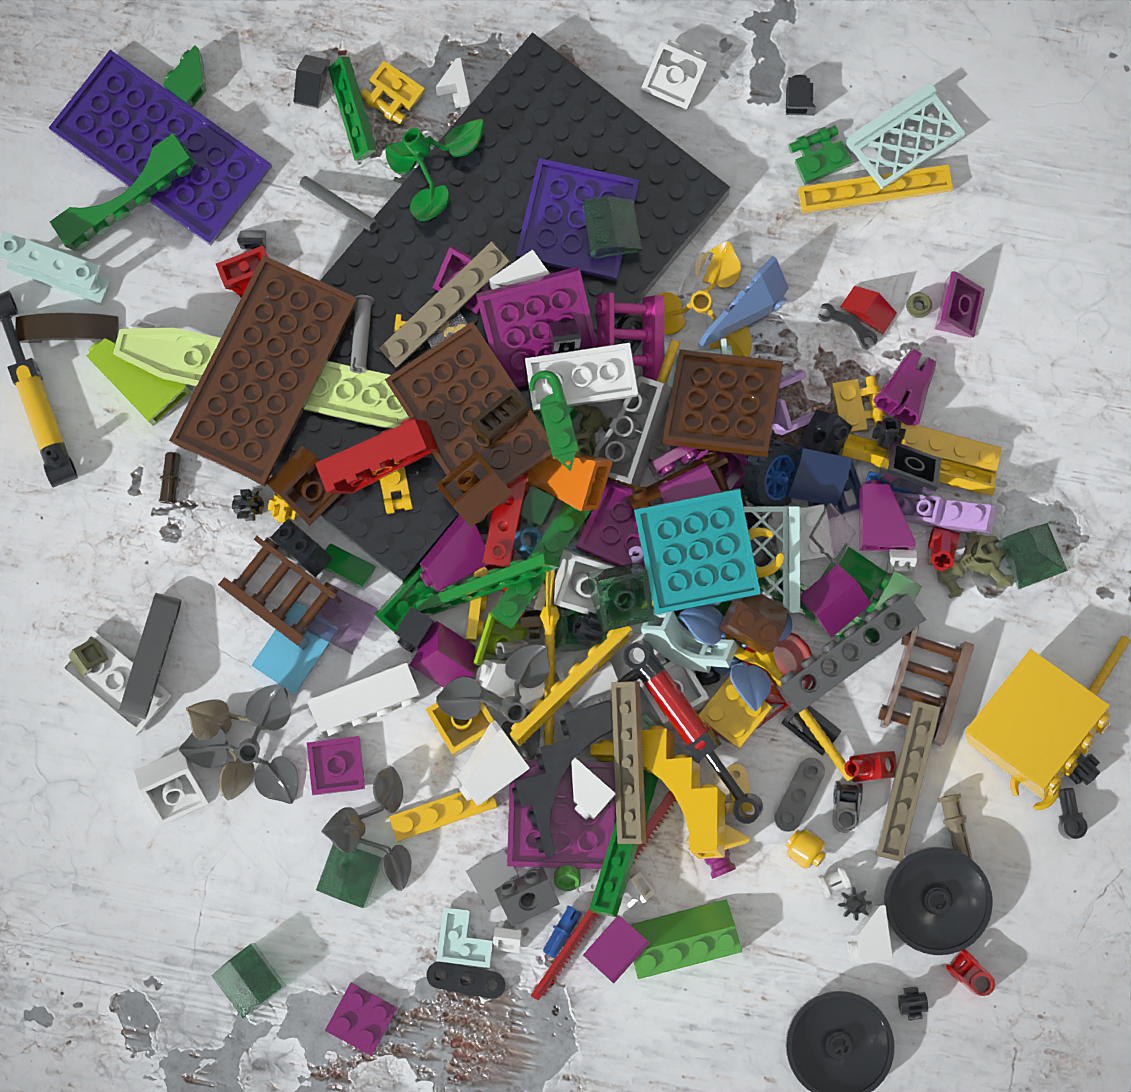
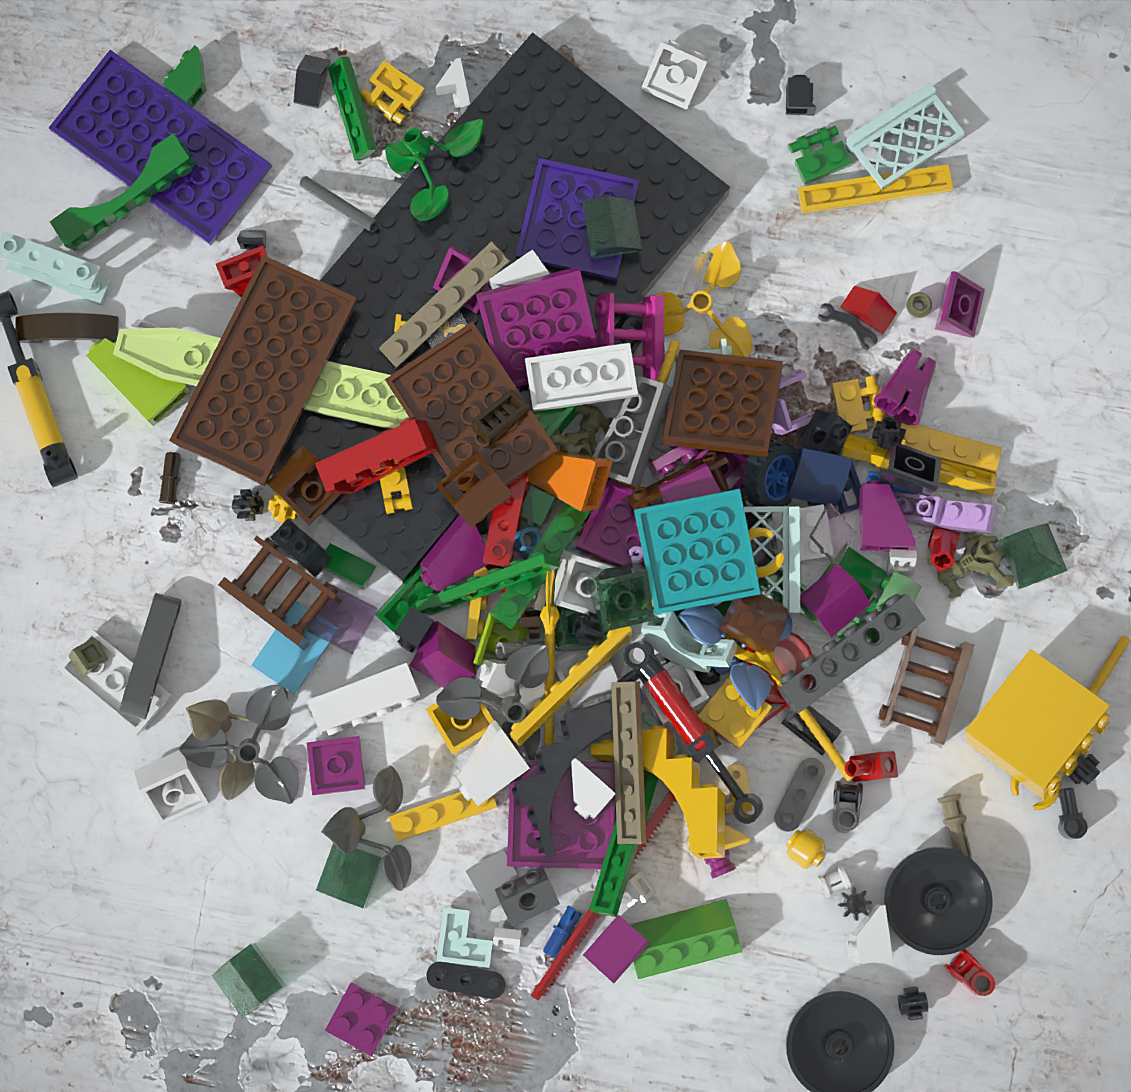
light grey pin [350,295,374,374] -> none
green plate [529,370,579,471] -> none
slope [548,319,581,354] -> none
bright green tile [554,865,581,891] -> none
medium blue wedge [698,256,789,348] -> none
dark tan plate [875,701,941,862] -> none

